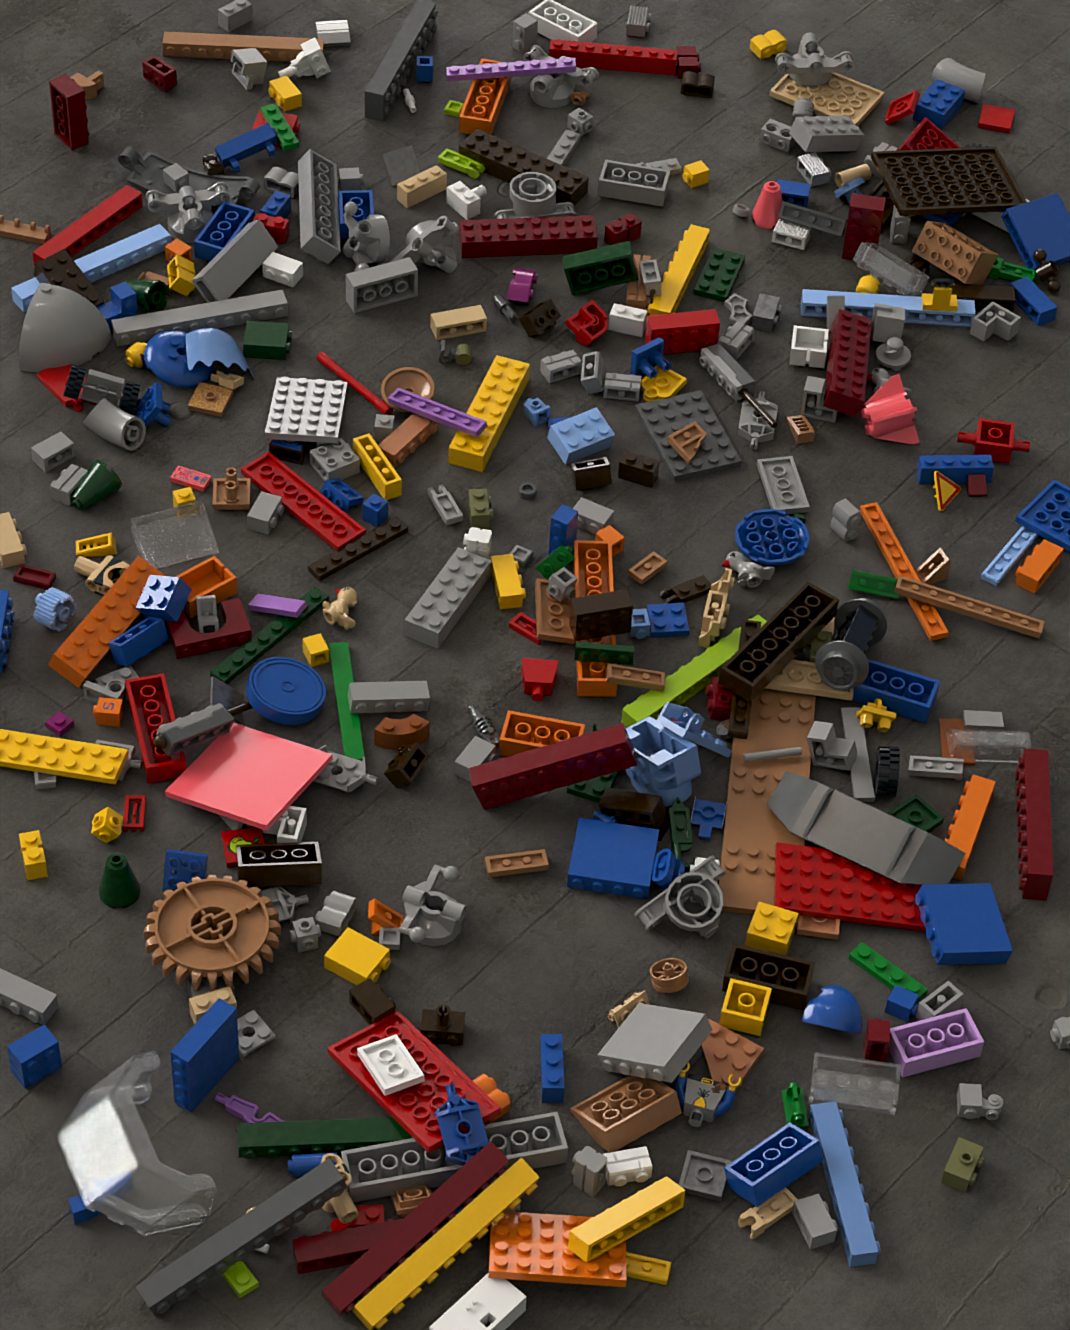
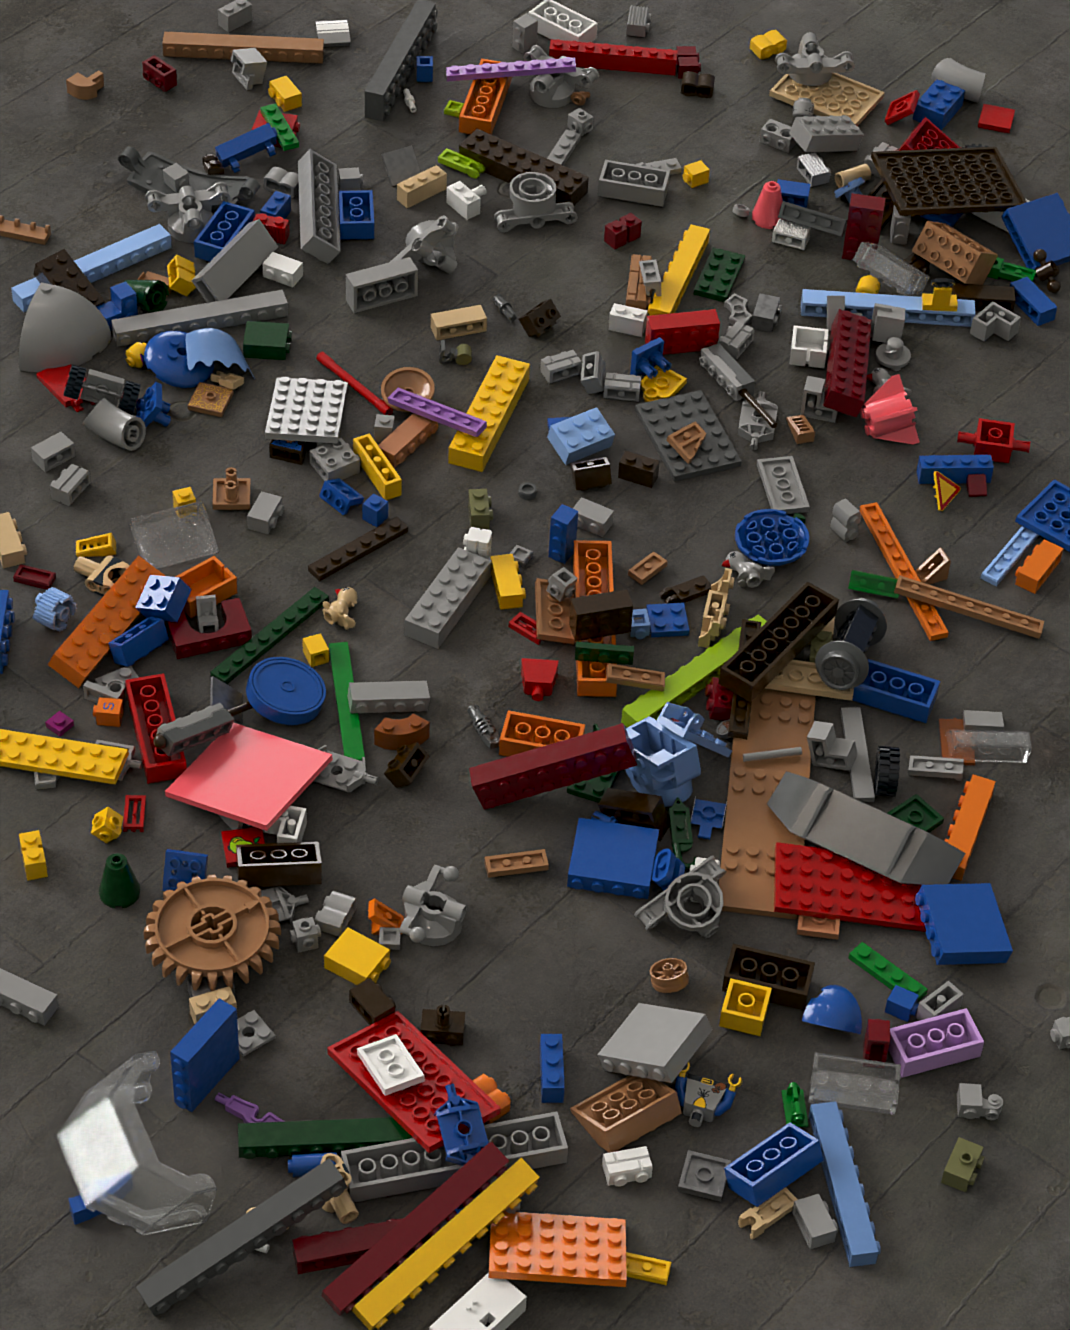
blue brick [7,1025,62,1088] -> none
red brick [32,185,143,266] -> none
dark red brick [49,74,89,151] -> none
dark green cone [71,460,122,510] -> none
orange brick [165,238,192,262] -> none
coral tile [170,466,212,492] -> none
lime hinge [221,1261,259,1298] -> none
red plate [241,452,366,550] -> none
medium lavender tile [248,594,307,618] -> none
white brick [278,38,331,78] -> none
red hinge [330,1204,384,1232] -> none
light grey piece [342,201,390,271] -> none
medium nougat piece [391,1184,432,1217] -> none
light grey hinge [427,484,463,526] -> none
light grey brick [454,736,497,782] -> none
dark red brick [459,215,598,258] -> none
magenta brick [507,268,538,304] -> none
medium blue brick [523,397,550,427] -> none
green hinge [535,545,575,580] -> none
dark green brick [563,241,639,295] -> none
red brick [565,300,608,345] -> none
yellow brick [568,1176,685,1263] -> none
light grey brick [571,1146,607,1197] -> none
orange brick [595,525,625,557] -> none
tan hinge [607,990,650,1028] -> none
nougat plate [701,1019,764,1091] -> none
yellow brick [745,901,799,956] -> none
yellow hips [856,698,896,732] -> none
dark red brick [1015,748,1053,901] -> none

